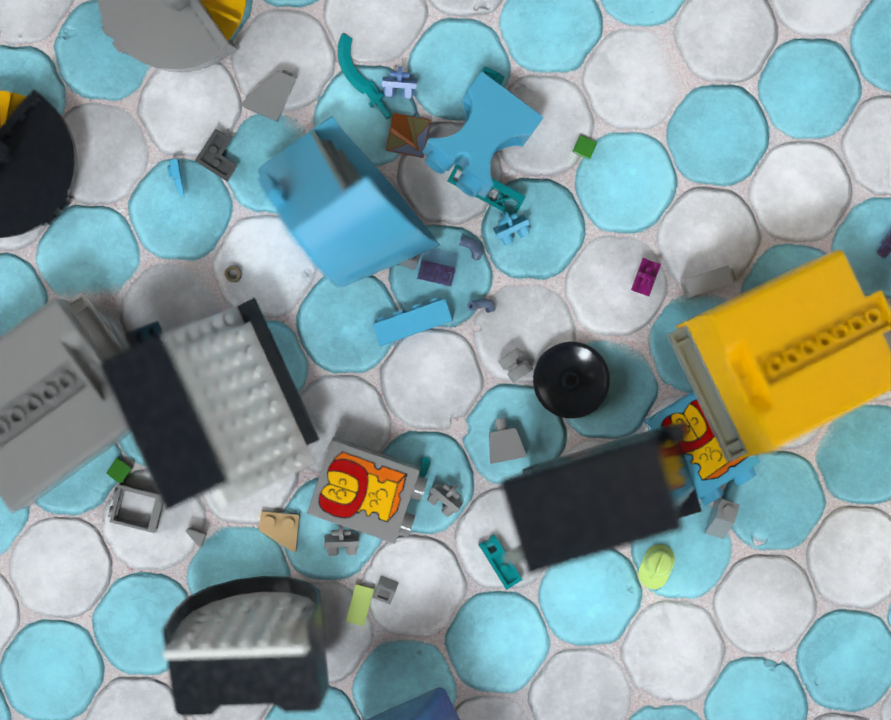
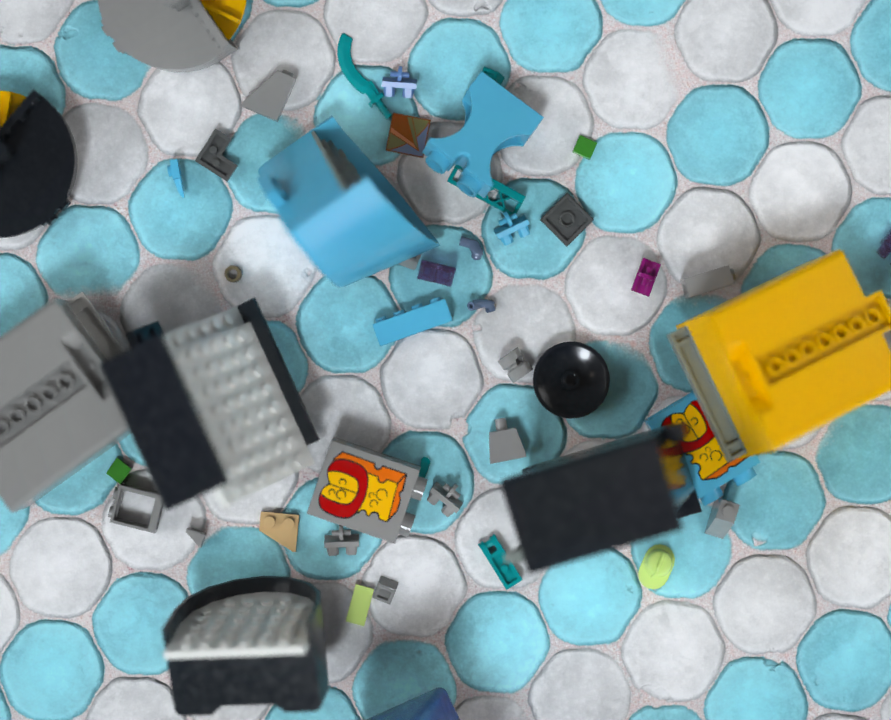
none -> dark grey plate [540,193,594,247]

